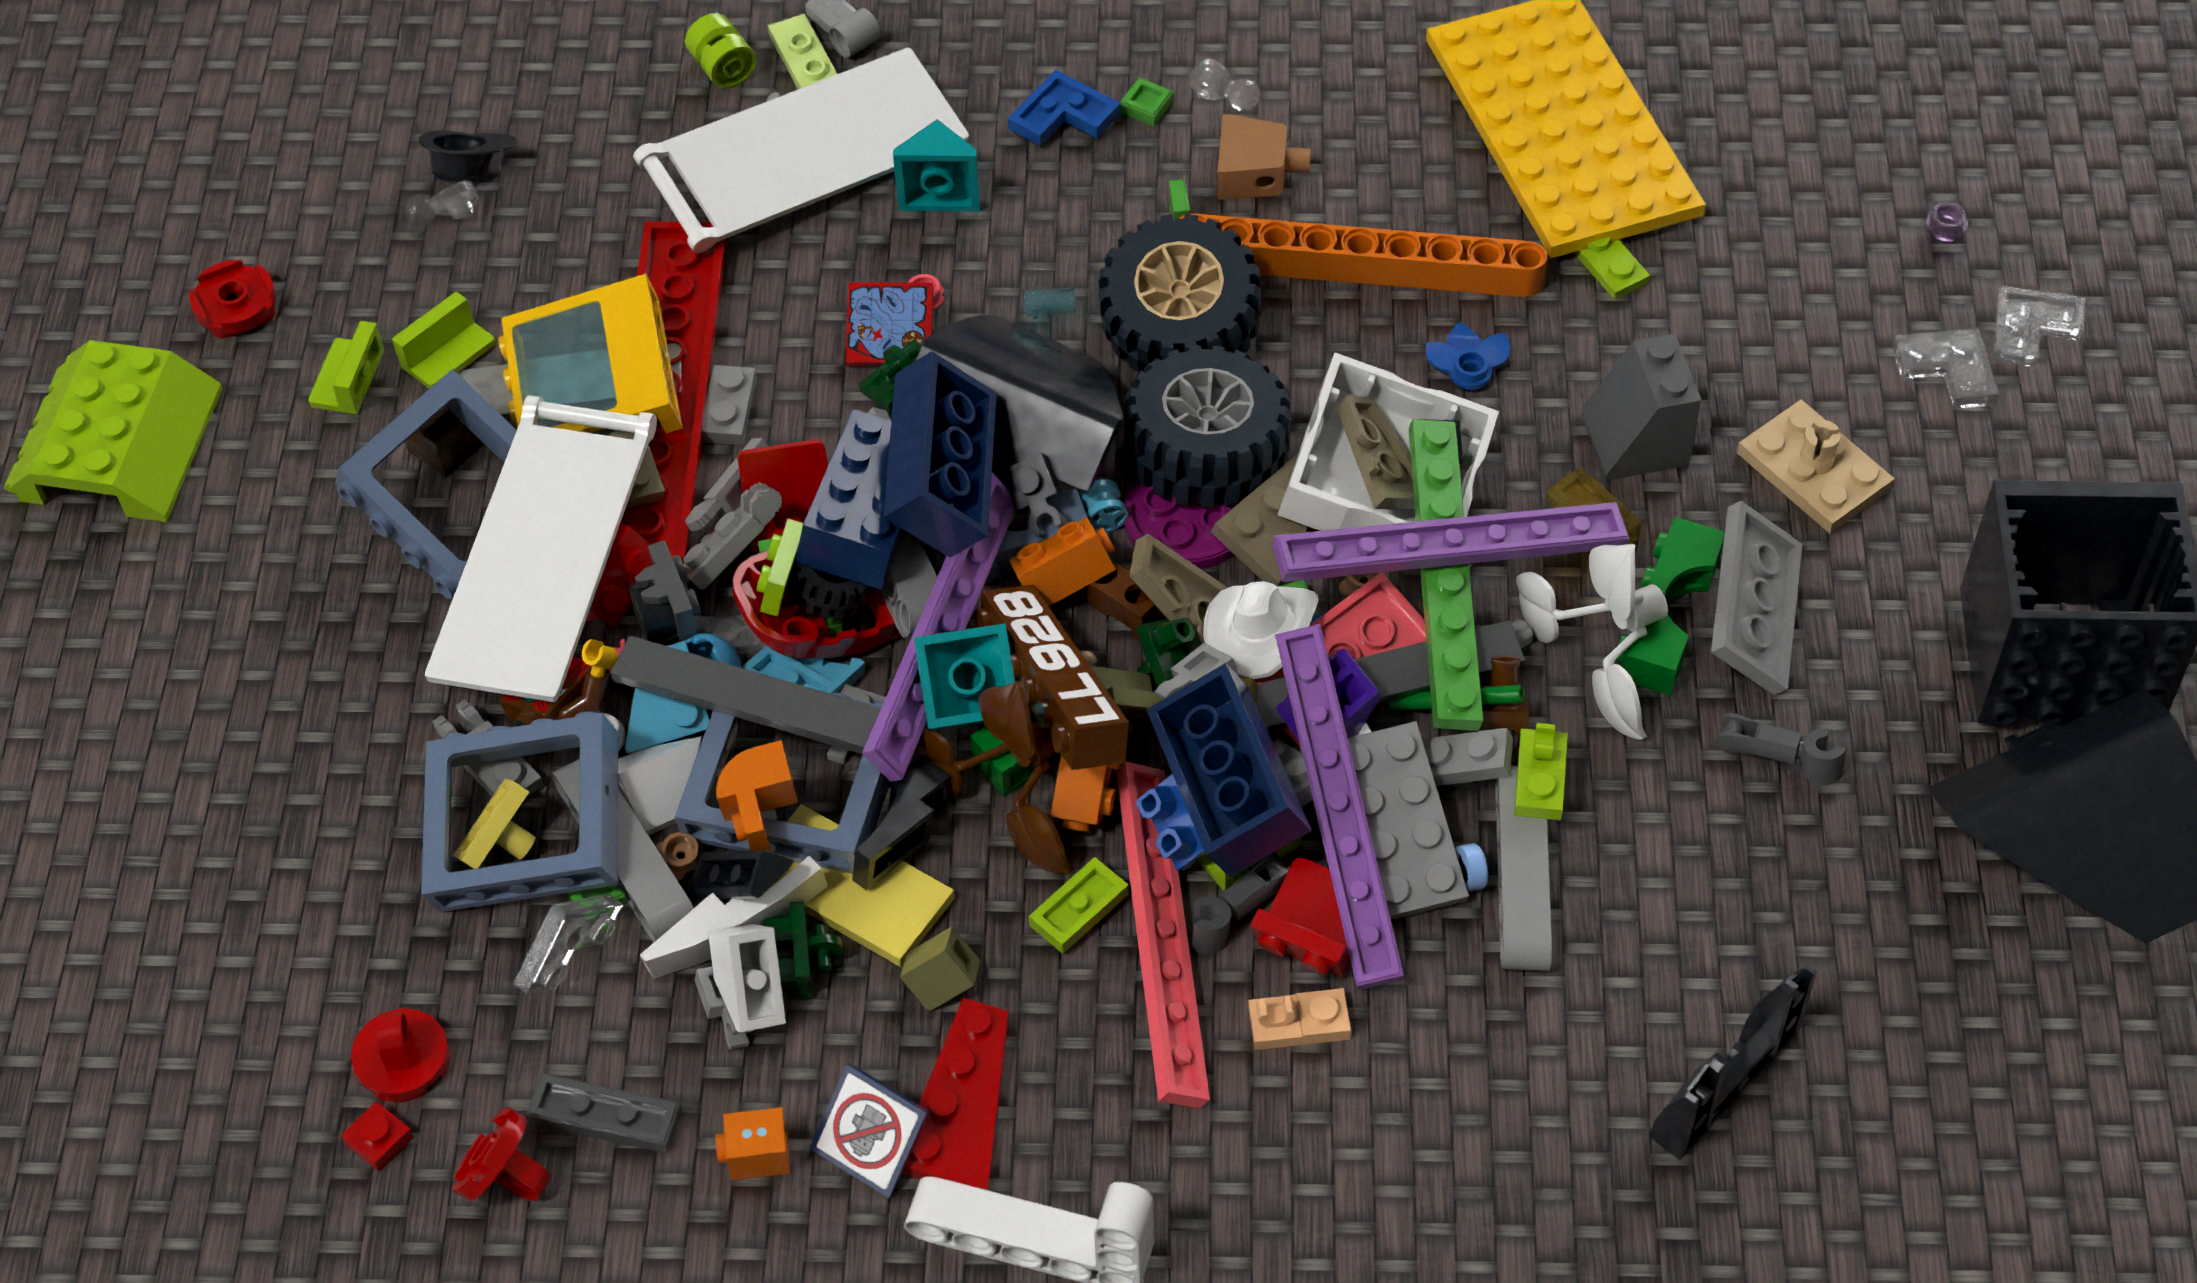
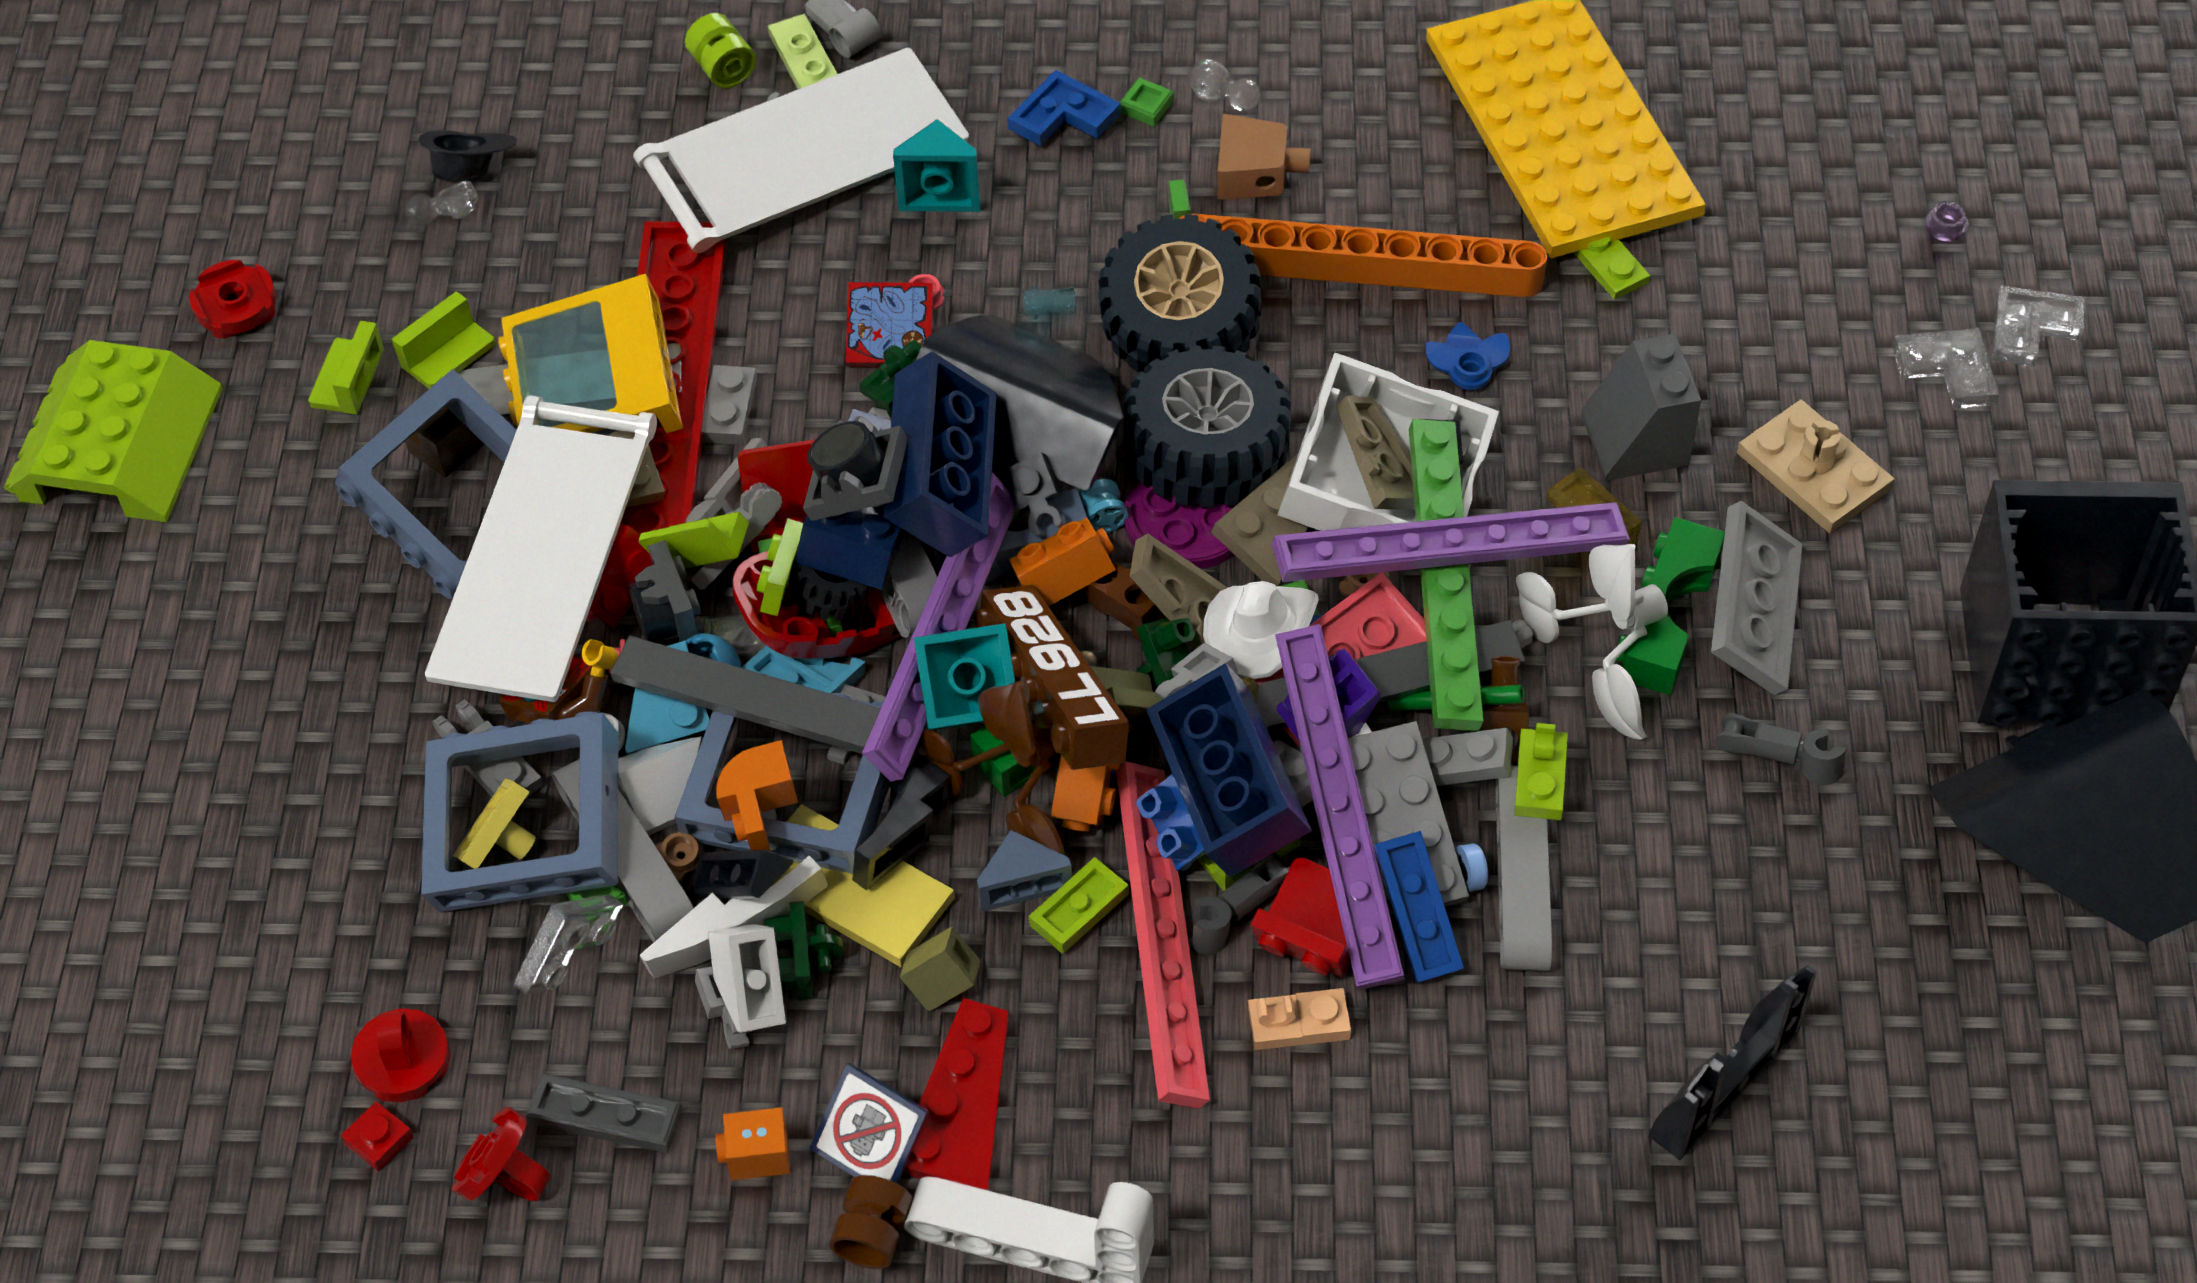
none -> lime panel [638,512,749,568]
none -> piece [803,416,908,521]
none -> reddish brown wheel [829,1175,912,1269]
none -> sand blue slope [977,830,1072,912]
none -> blue plate [1373,830,1464,983]

